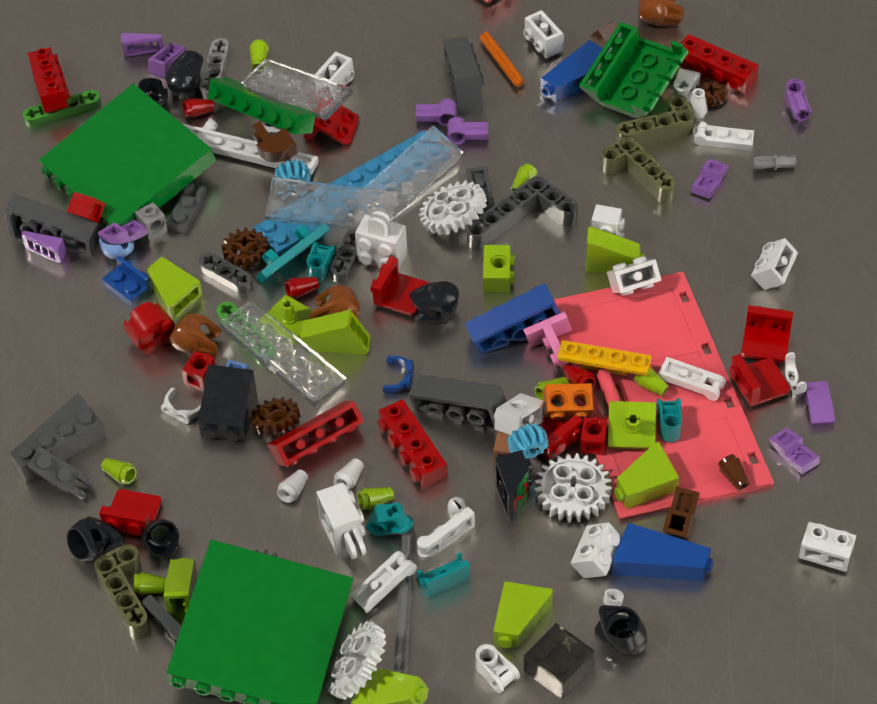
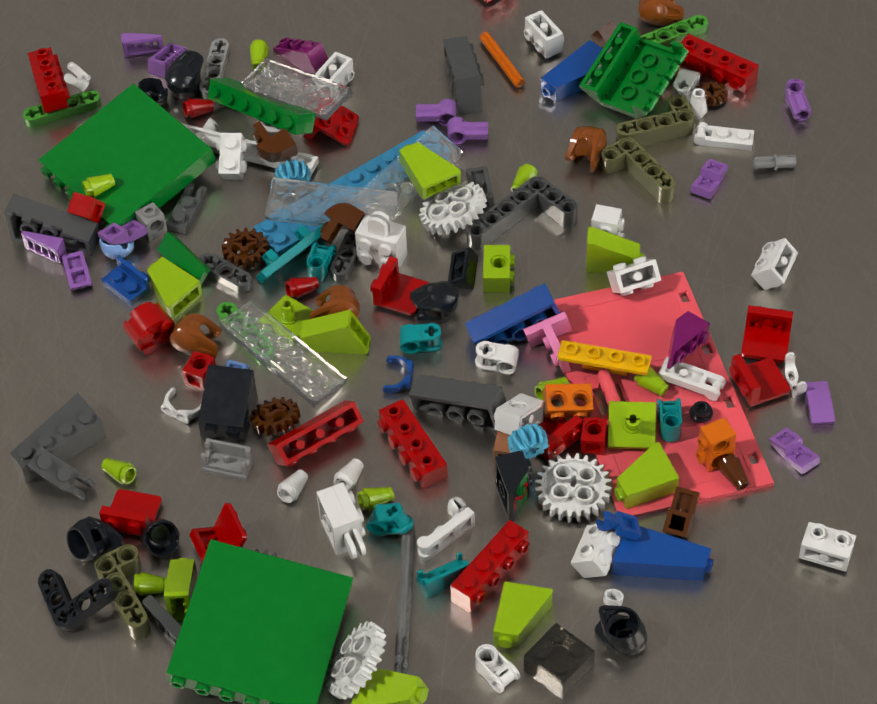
white plate [350,551,417,613] -> none
red cone [564,363,596,389] -> none
none -> black beam [38,569,118,631]
none -> medium lavender slope [62,250,92,291]
none -> white cap [64,62,91,92]
none -> lime cone [82,173,115,198]
none -> green tile [157,232,211,285]
none -> red bracket [189,503,247,563]
none -> light grey hinge [201,438,253,481]
none -> white brick [215,133,248,180]
none -> magenta slope [273,37,329,74]
none -> reddish brown brick [320,203,366,245]
none -> lime slope [399,142,461,200]
none -> teal piece [400,323,443,354]
none -> black slope [448,247,478,289]
none -> red brick [450,520,530,614]
none -> white piece [475,341,520,375]
none -> dark orange helmet [565,126,607,173]
none -> blue plate [596,511,641,541]
none -> bright green beam [640,15,708,47]
none -> magenta slope [667,311,710,369]
none -> black plate [690,401,713,423]
none -> orange brick [696,417,737,472]

